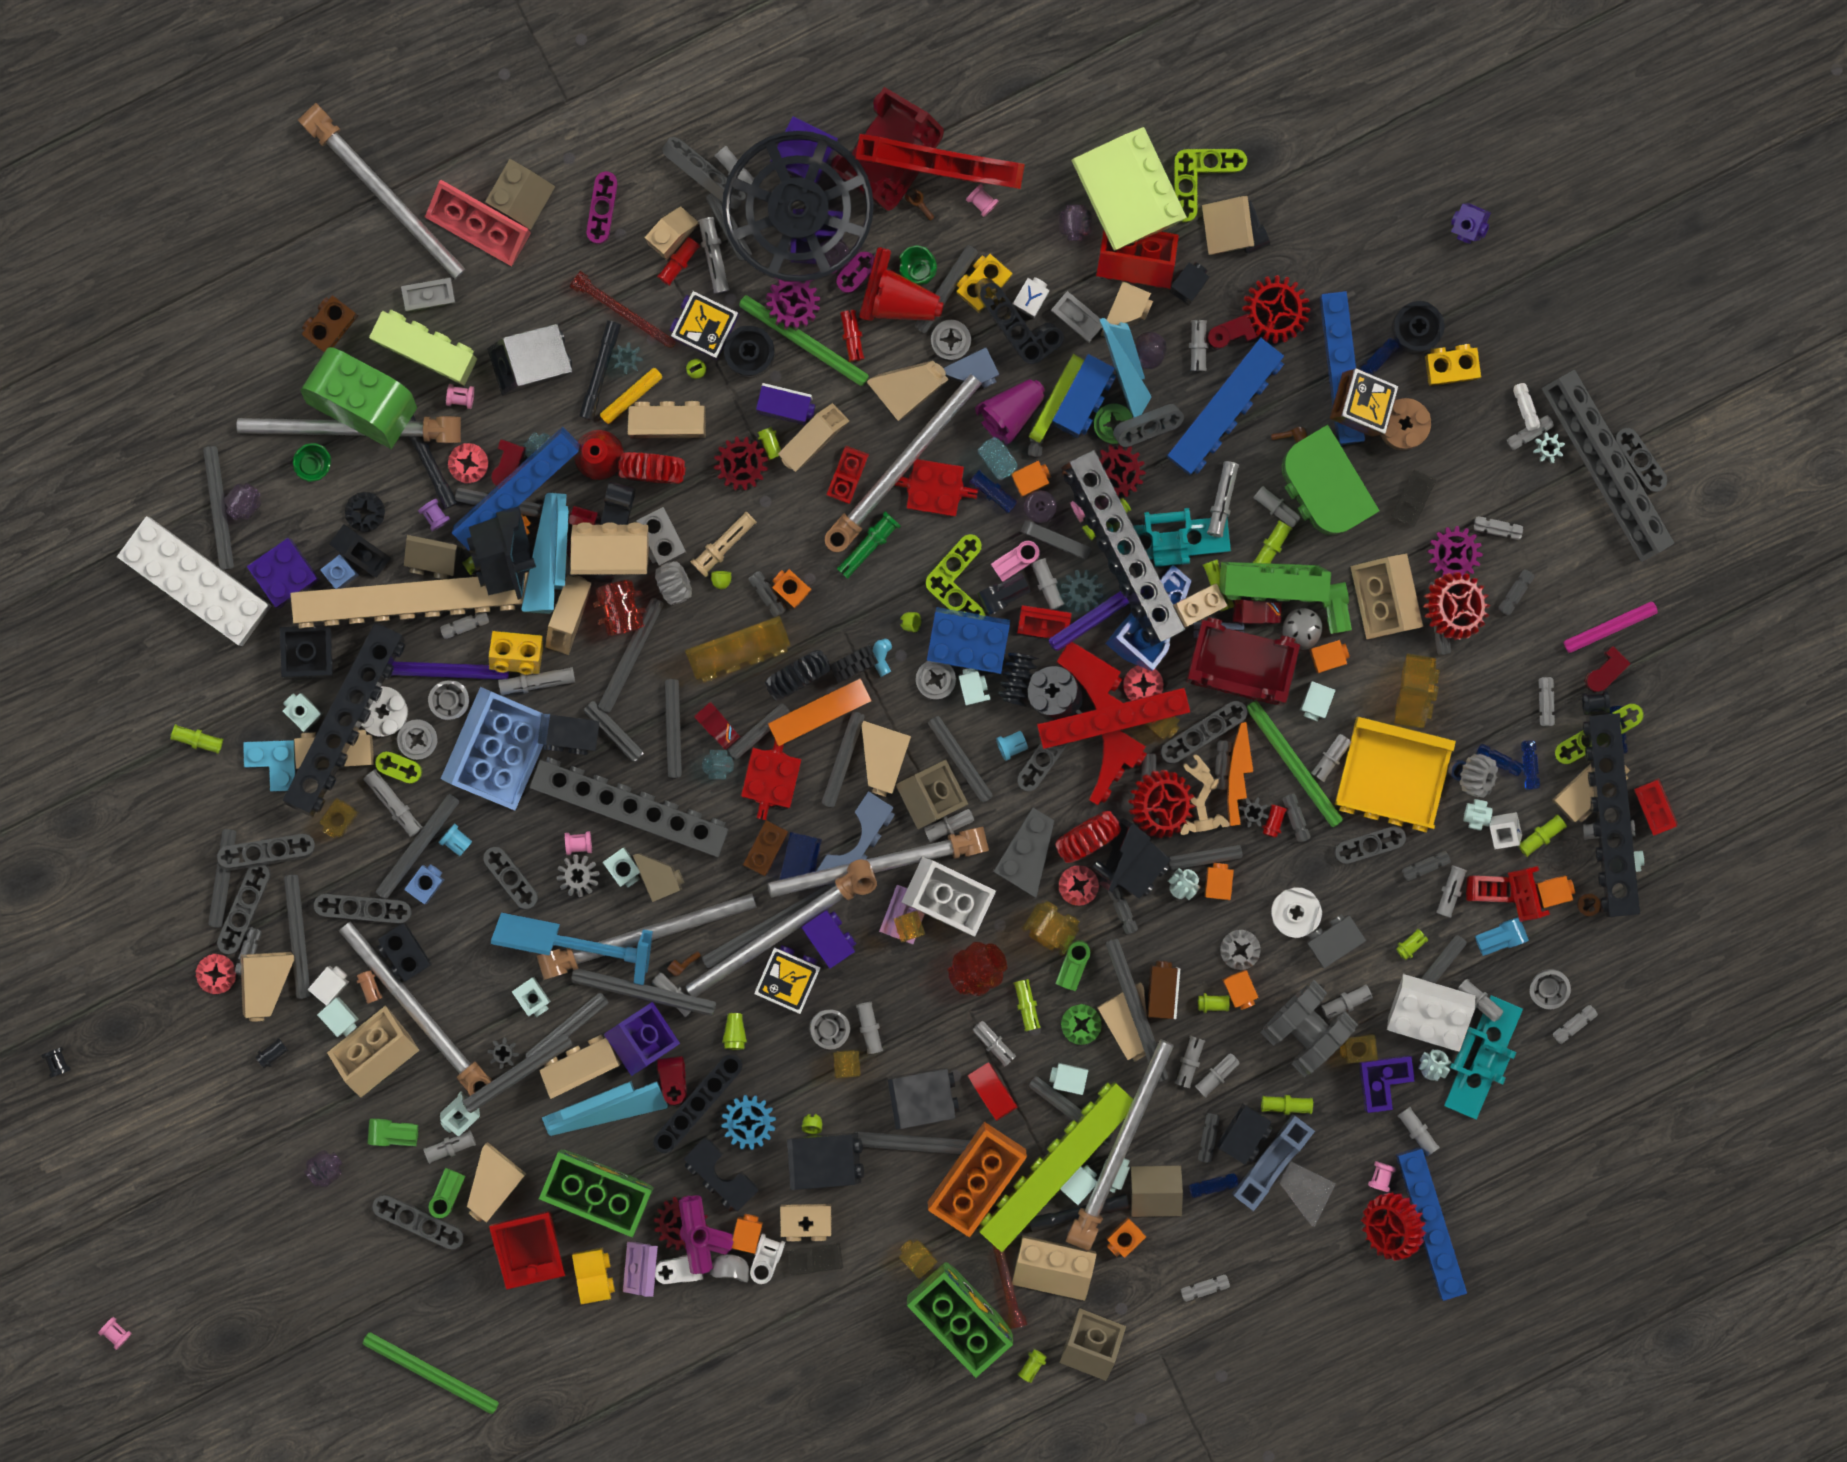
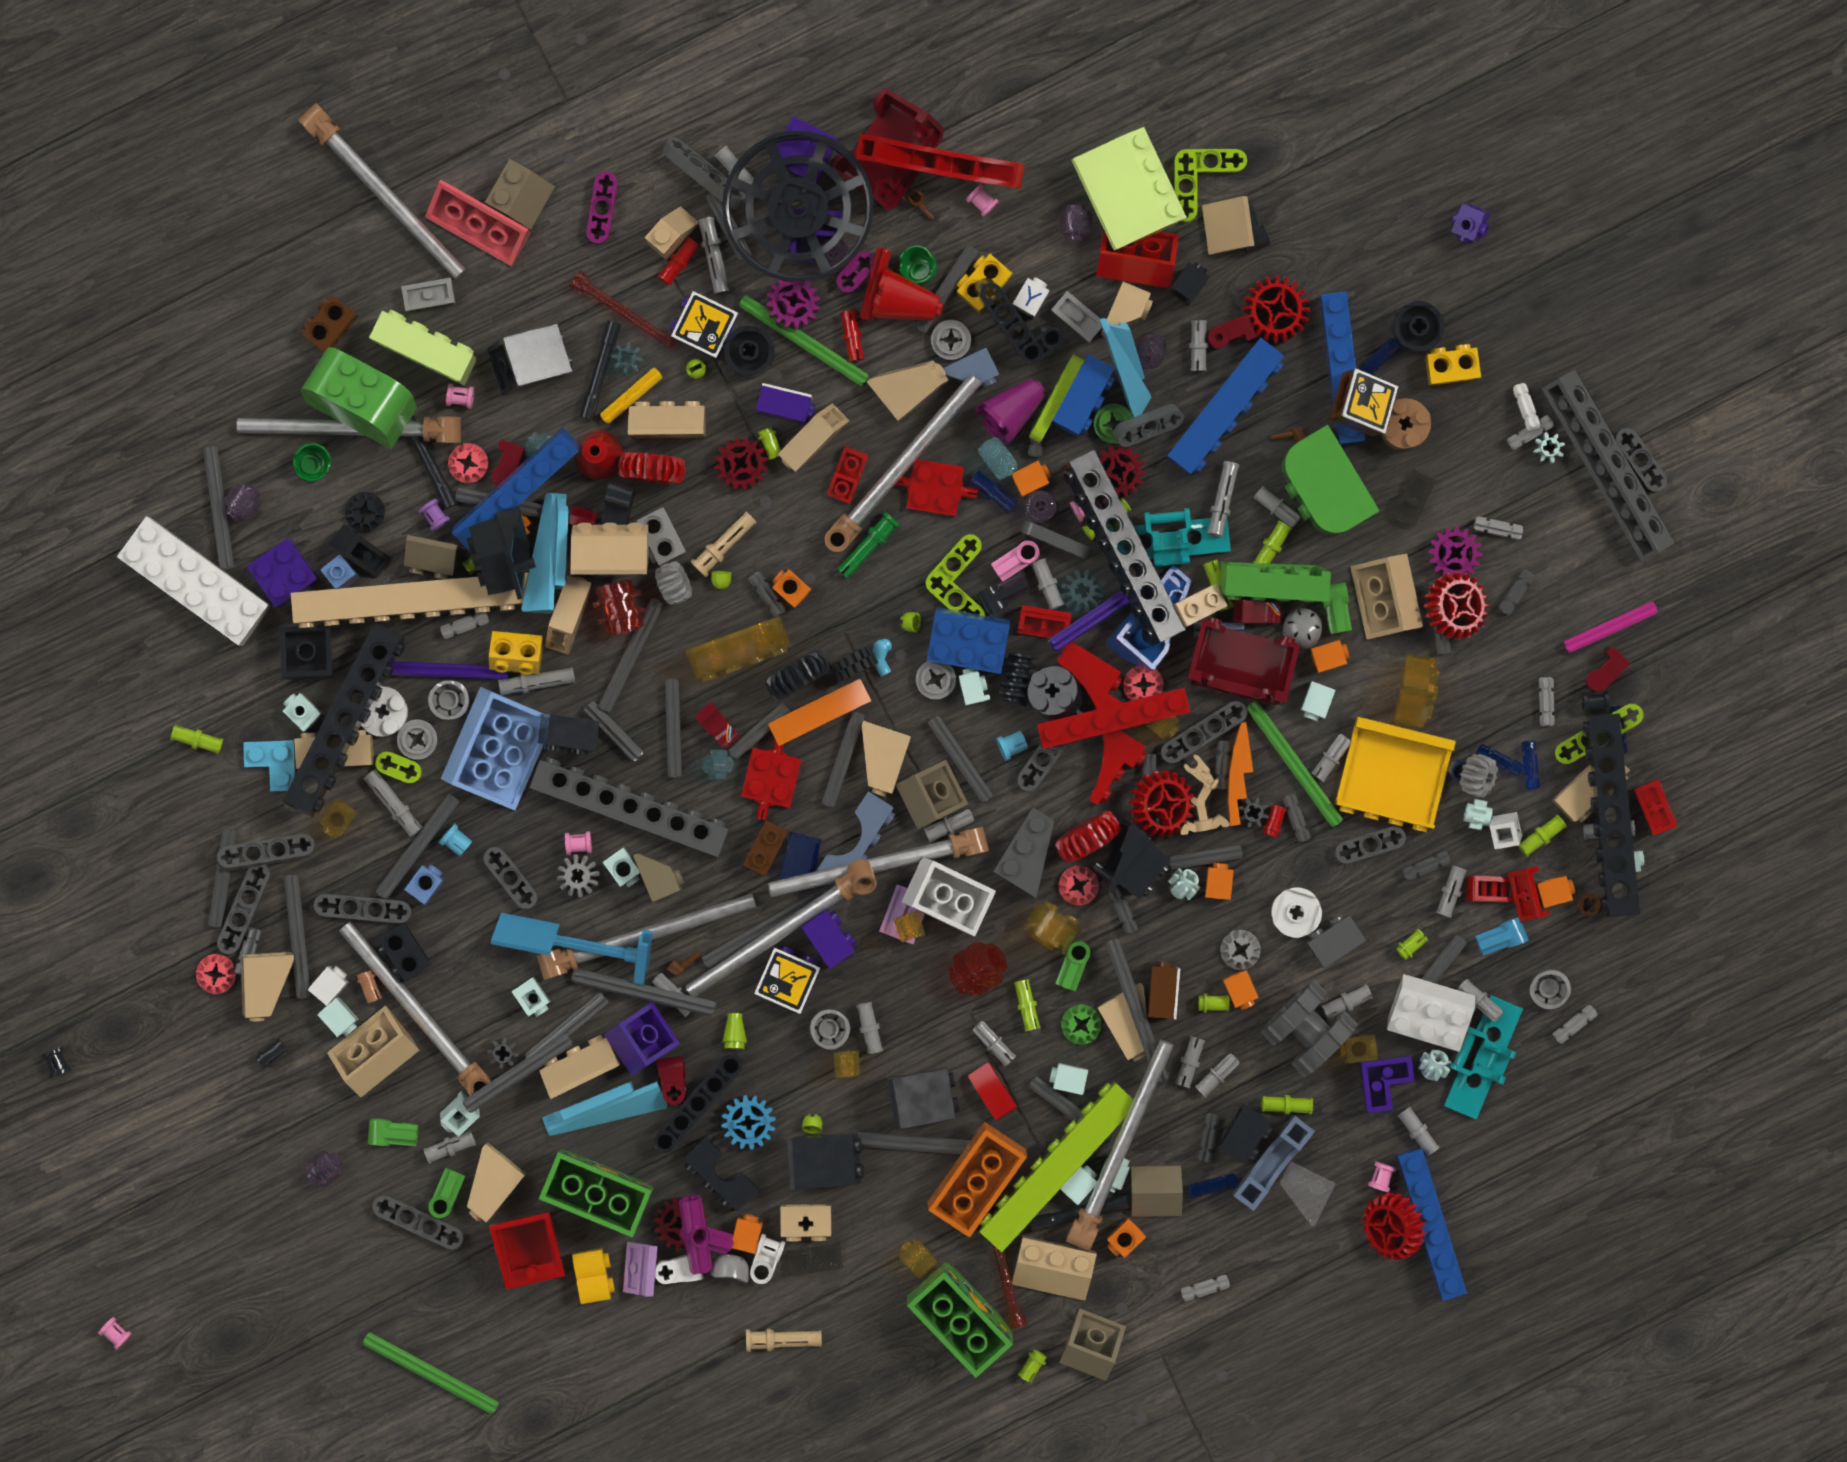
none -> tan pin [746,1329,822,1352]

